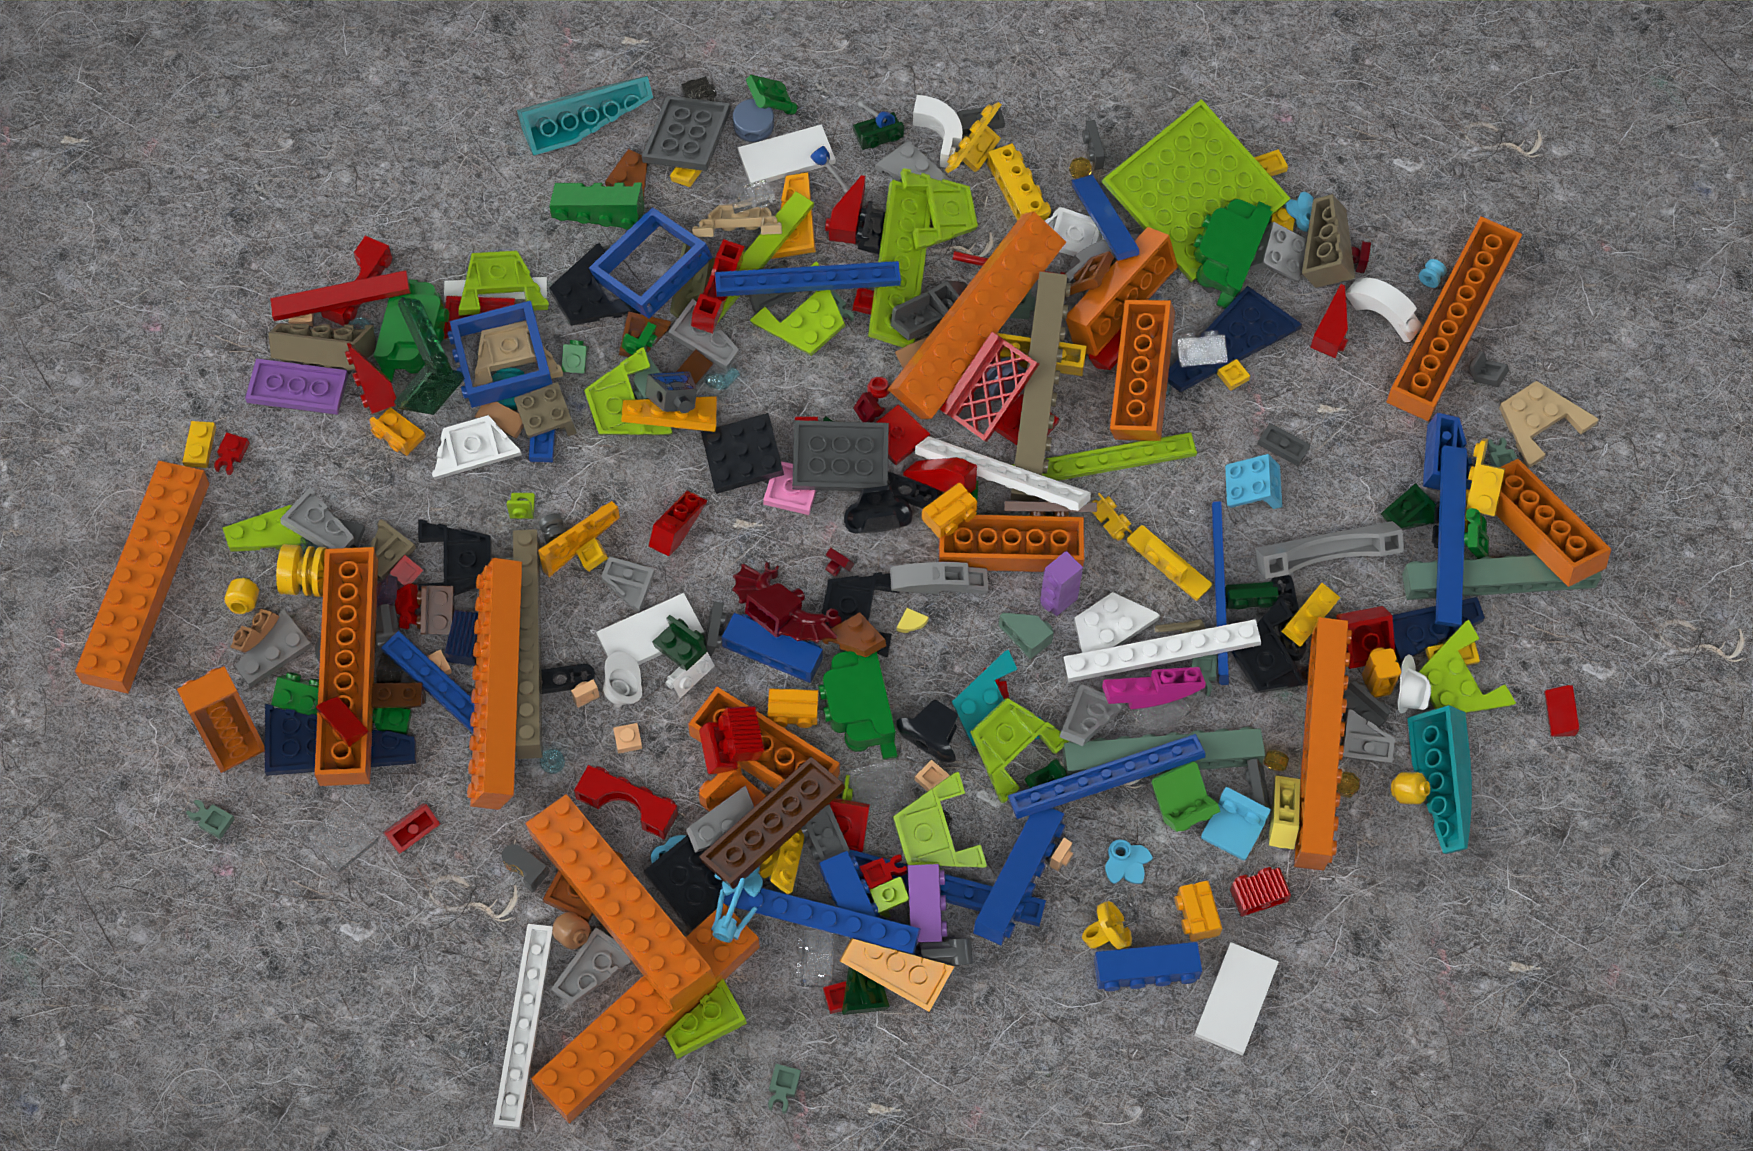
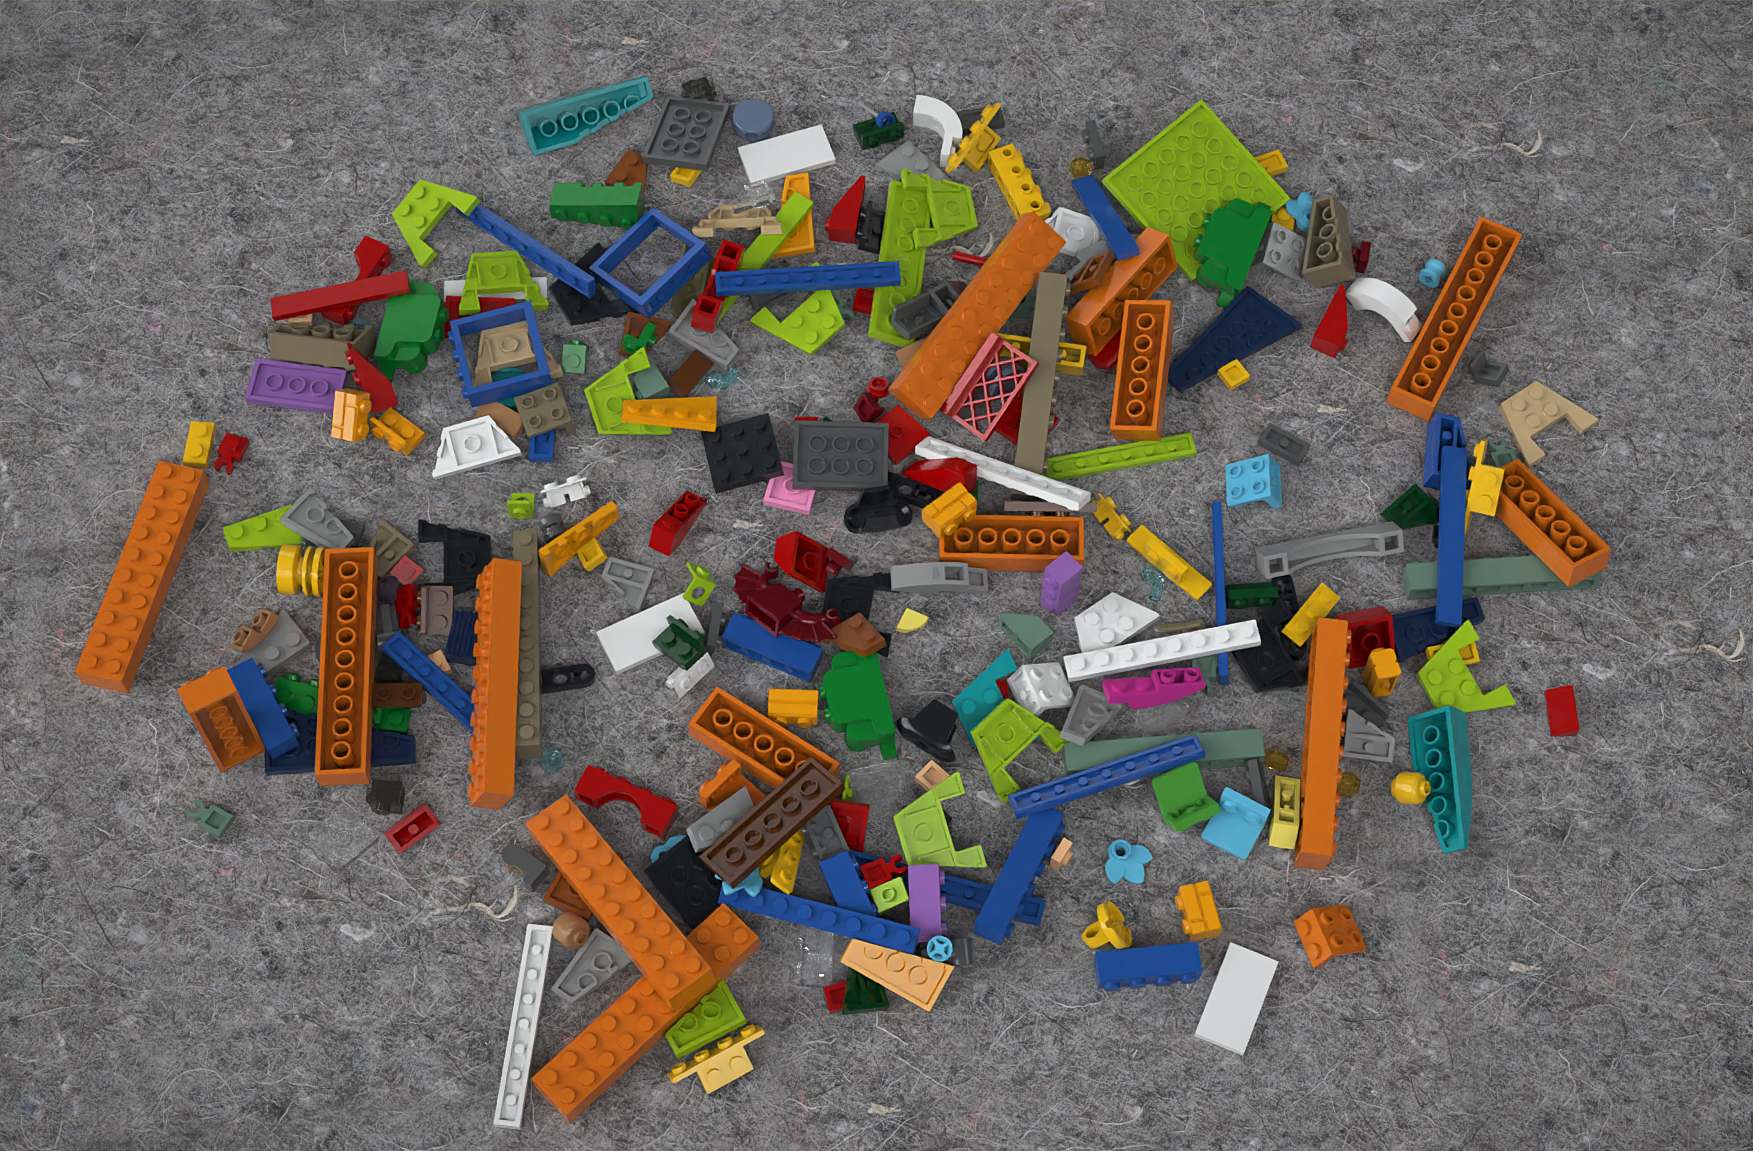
yellow head [224,578,259,614] -> none
red slope [316,696,369,747] -> none
clear green bracket [394,297,465,415] -> none
light nougat plate [571,680,600,708] -> none
white piece [603,652,642,708] -> none
light nougat plate [613,723,642,754] -> none
dark grey torso [645,371,697,413] -> none
red slope [699,722,738,774] -> none
medium azure plant [711,878,757,943] -> none
red brick [718,706,764,762] -> none
green plate [746,75,797,115] -> none
sand green plate [768,1064,801,1114] -> none
hinge [810,146,851,194] -> none
dark green bracket [1024,759,1068,788] -> none
clear bracket [1176,330,1227,367] -> none
red brick [1230,867,1291,917] -> none
white piece [1398,655,1431,714] -> none
green plate [1464,508,1489,559] -> none
none -> blue brick [227,657,300,759]
none -> light orange brick [331,388,372,442]
none -> clear smoke brick [366,779,406,816]
none -> lime wing [392,179,481,269]
none -> blue tile [456,204,596,298]
none -> white hinge [540,475,591,509]
none -> yellow bracket [667,1024,765,1094]
none -> lime bracket [683,561,716,606]
none -> red slope [774,531,829,593]
none -> medium azure wheel [927,936,953,961]
none -> white bracket [1007,662,1075,717]
none -> clear light blue arm [1142,566,1164,602]
none -> orange bracket [1293,904,1366,968]

